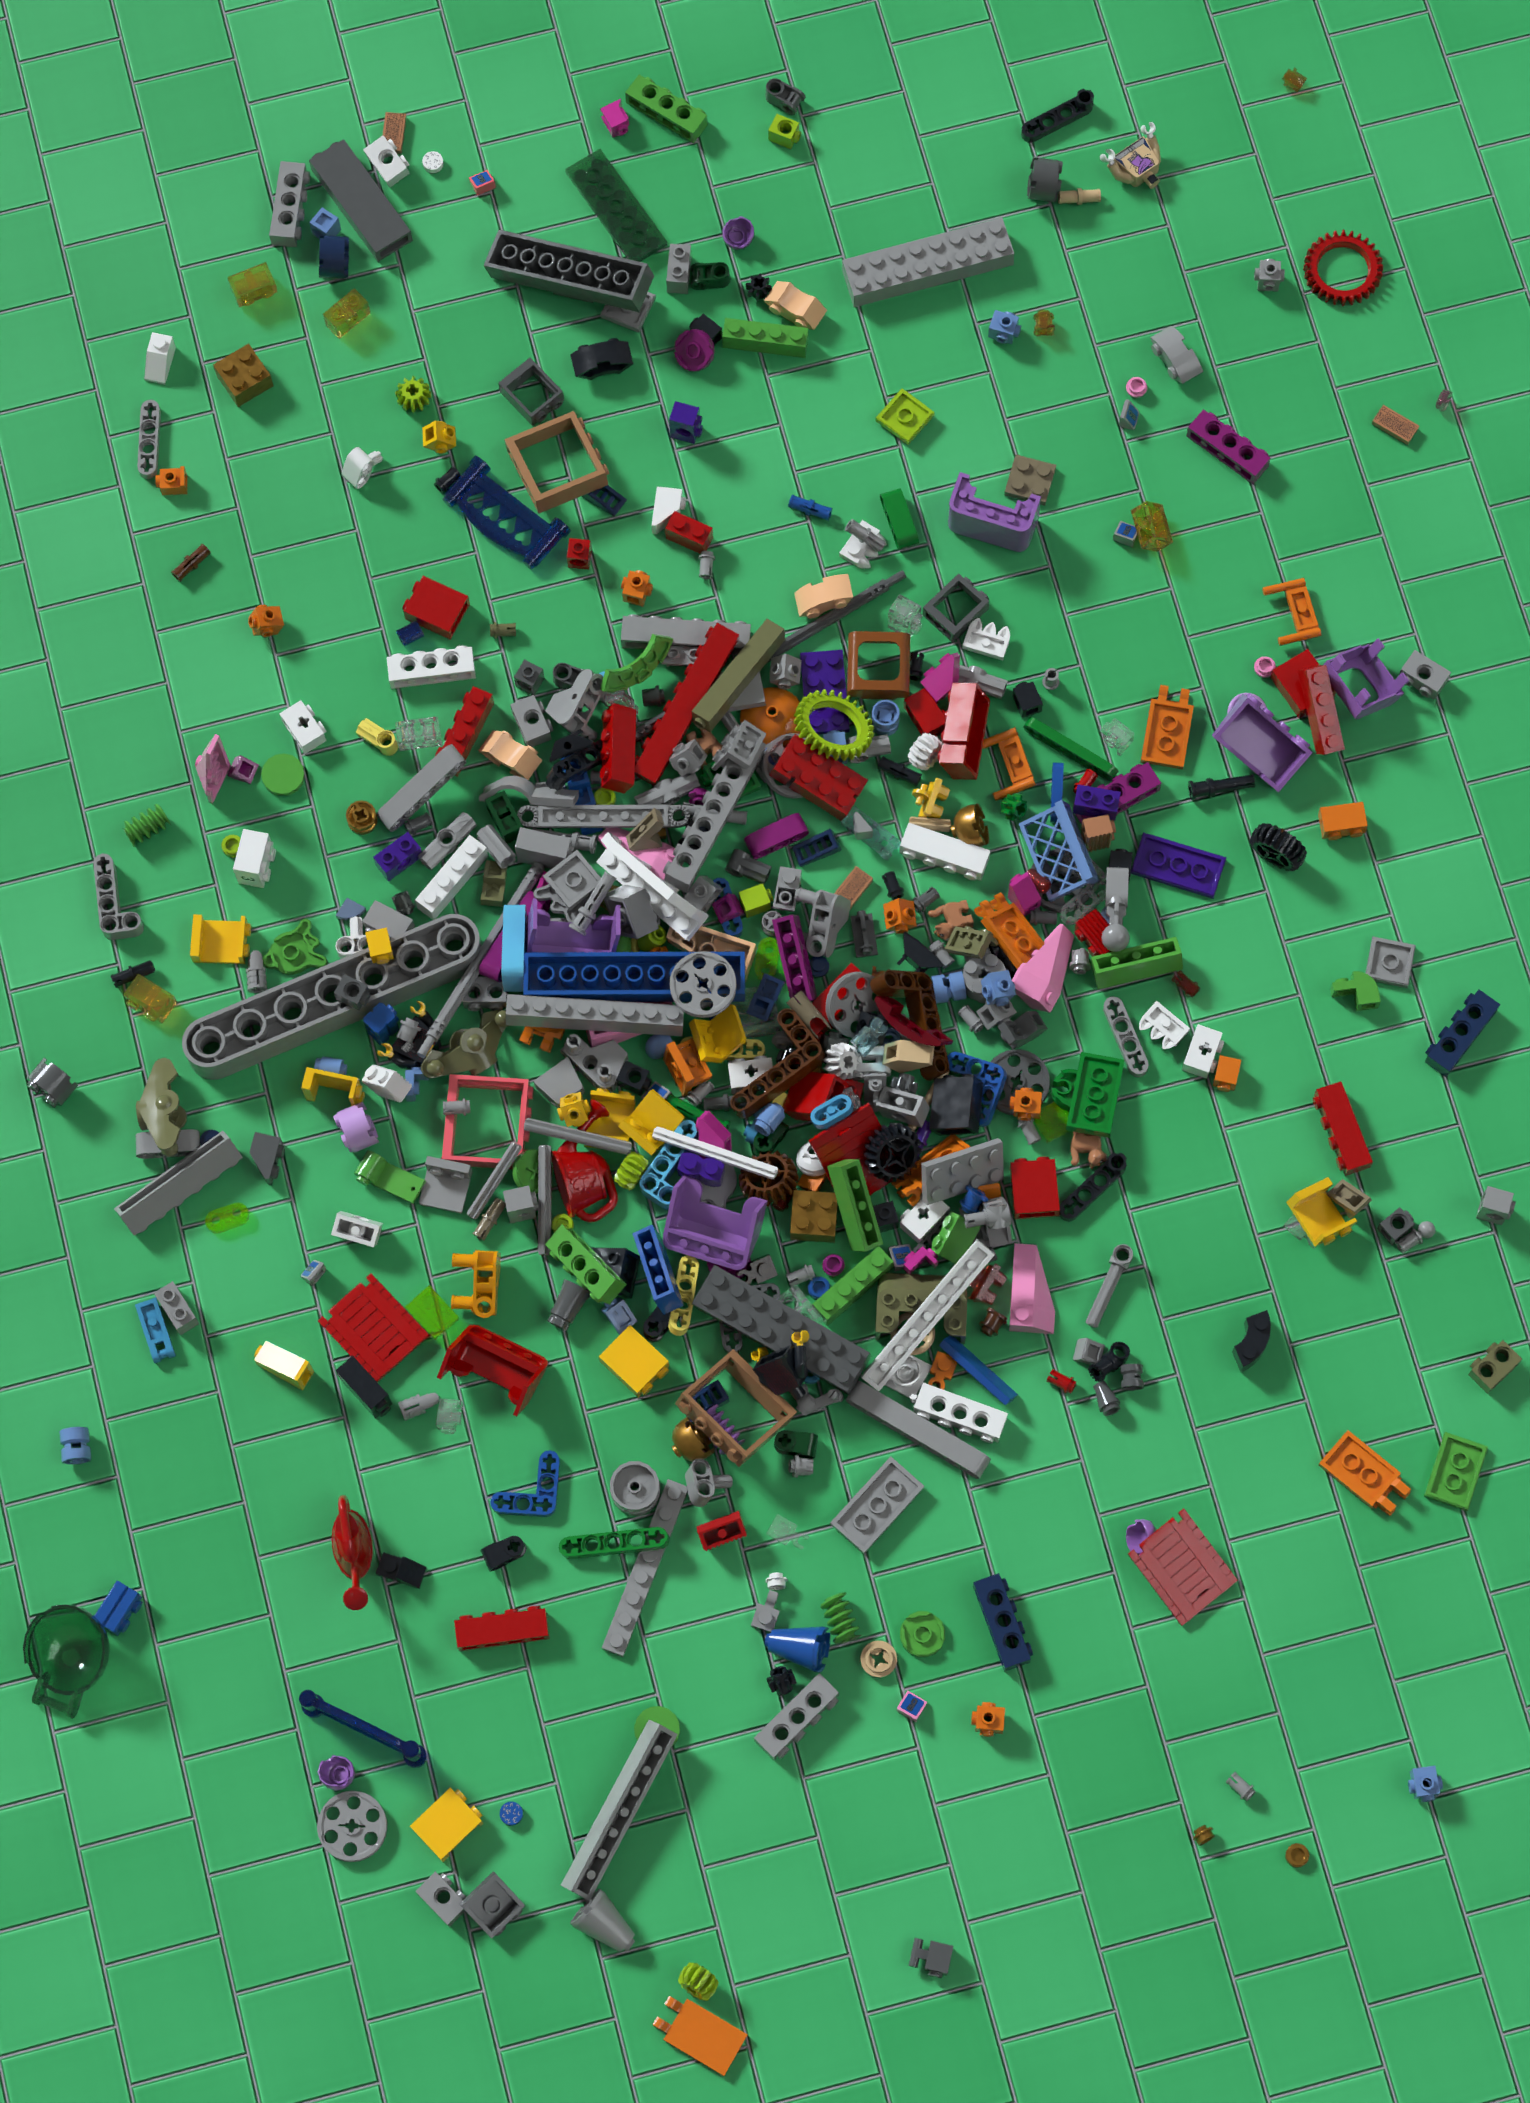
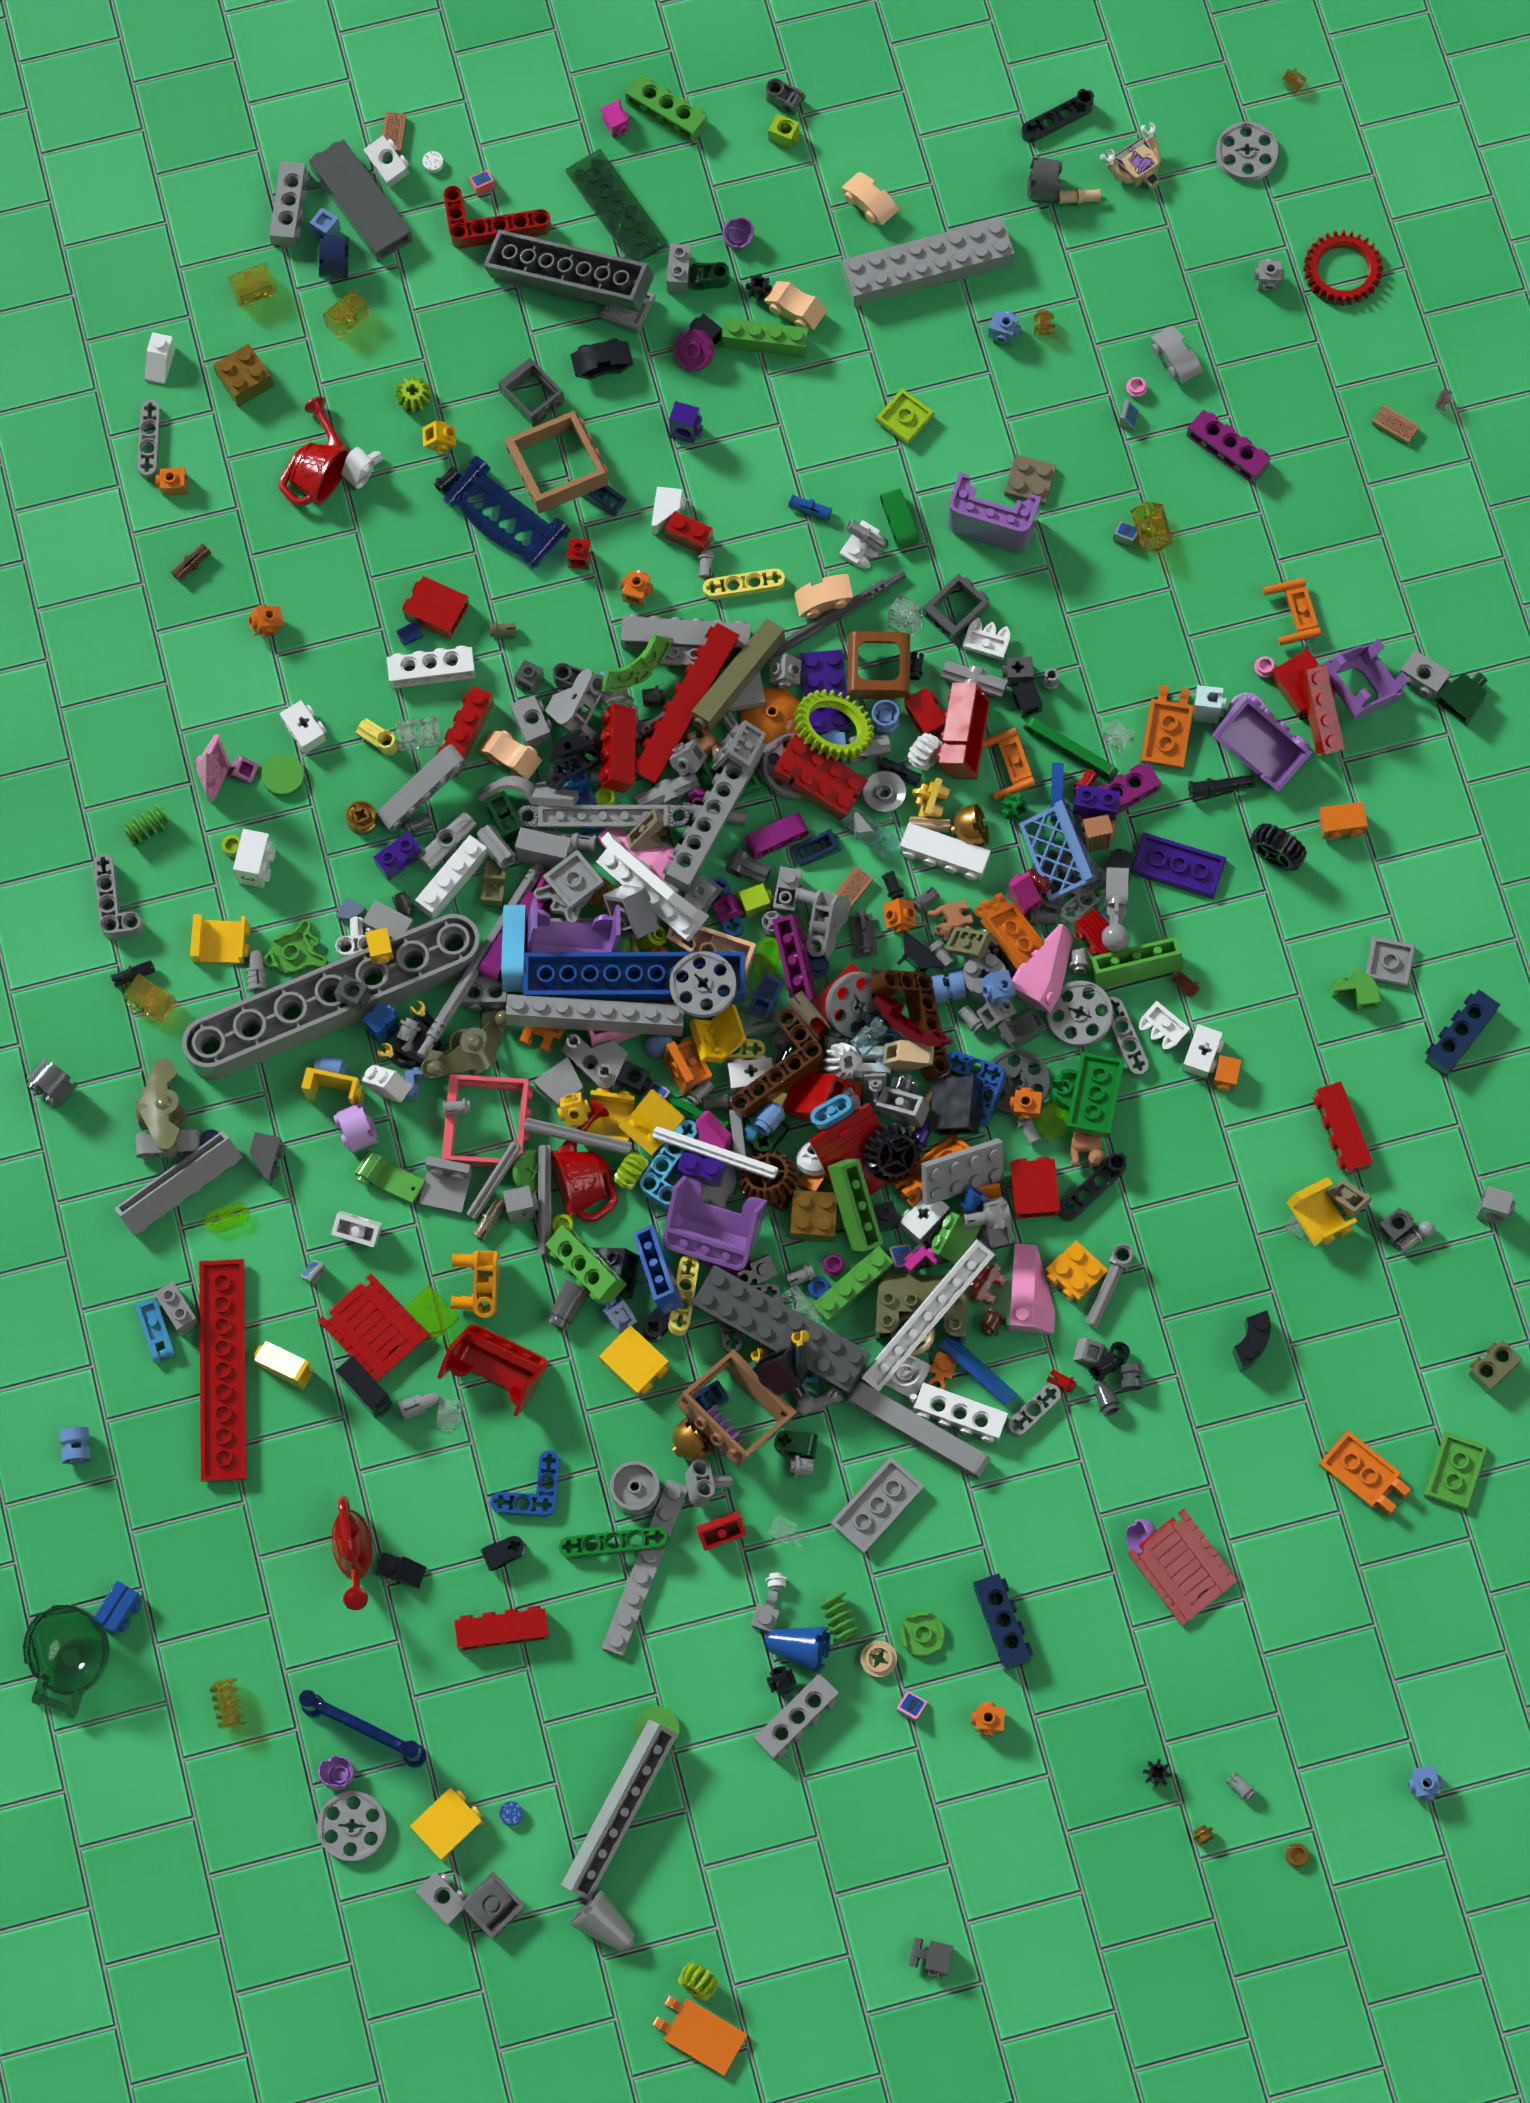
light grey pin [569,872,617,936] -> none
dark pink slope [921,652,960,702] -> none
none -> red plate [199,1259,247,1482]
none -> clear yellow piece [210,1678,246,1729]
none -> red piece [279,396,350,507]
none -> red beam [443,186,551,249]
none -> light yellow beam [703,569,785,600]
none -> light grey beam [729,1110,746,1172]
none -> light nougat brick [841,172,900,225]
none -> light grey dish [863,771,906,813]
none -> dark grey brick [1002,656,1034,685]
none -> light grey beam [1008,1384,1061,1437]
none -> light orange plate [1045,1240,1108,1303]
none -> light grey wedge [1047,981,1113,1047]
none -> black gear [1142,1759,1172,1789]
none -> light aqua brick [1192,685,1227,724]
none -> light grey wedge [1216,121,1278,182]
none -> dark green torso [1435,673,1487,727]

